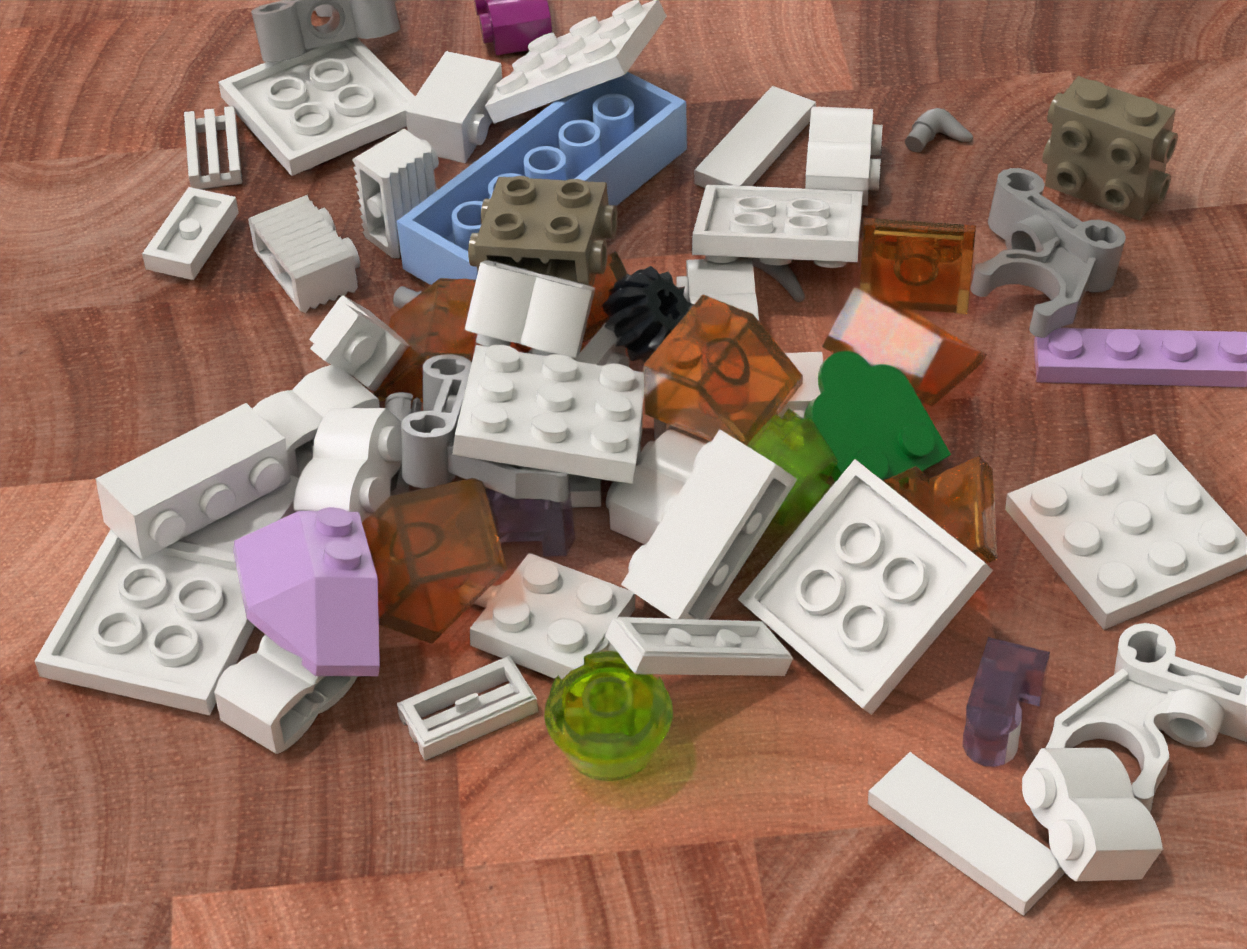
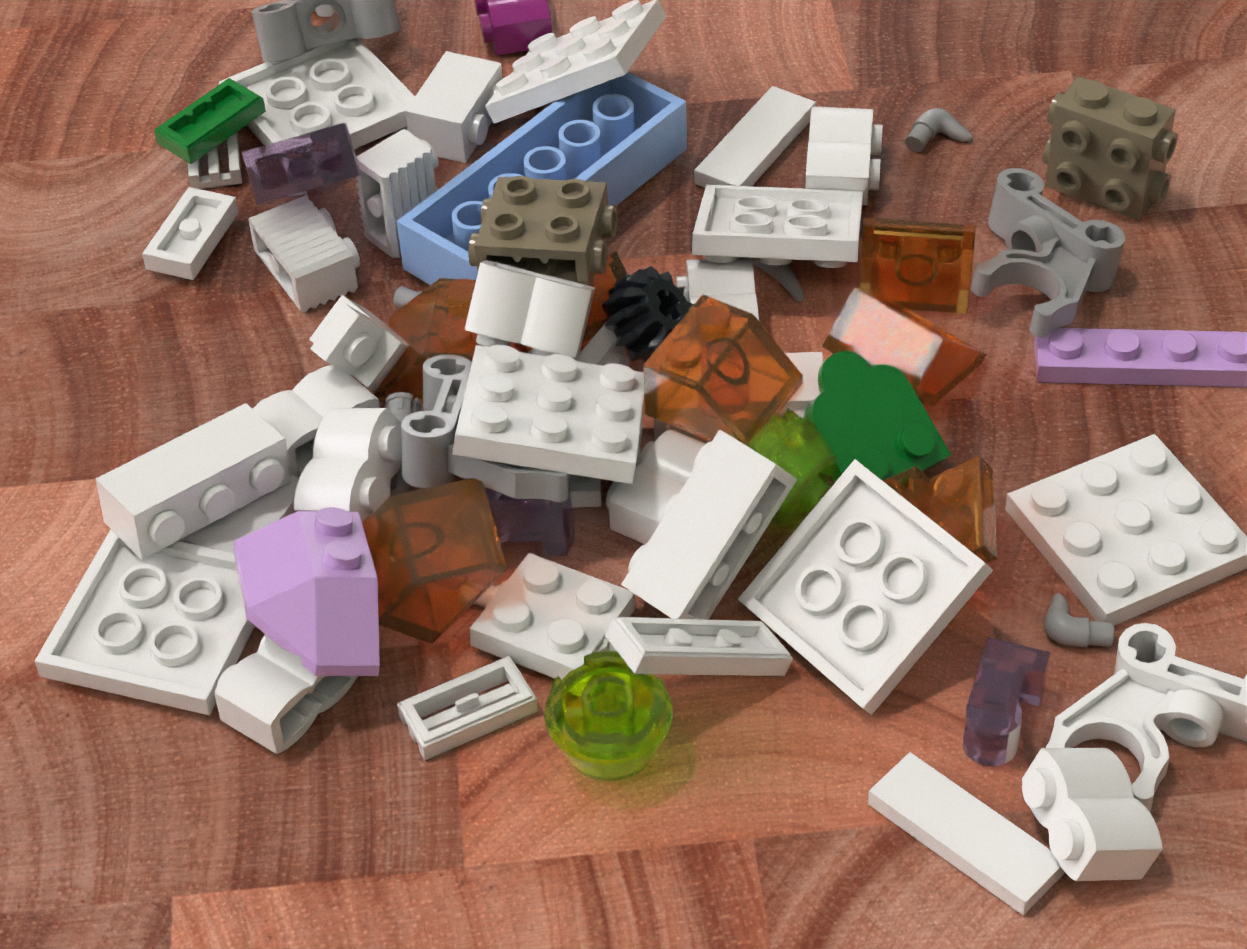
none -> green plate [154,78,266,164]
none -> slope [242,123,361,205]
none -> light grey animal [1044,593,1114,648]

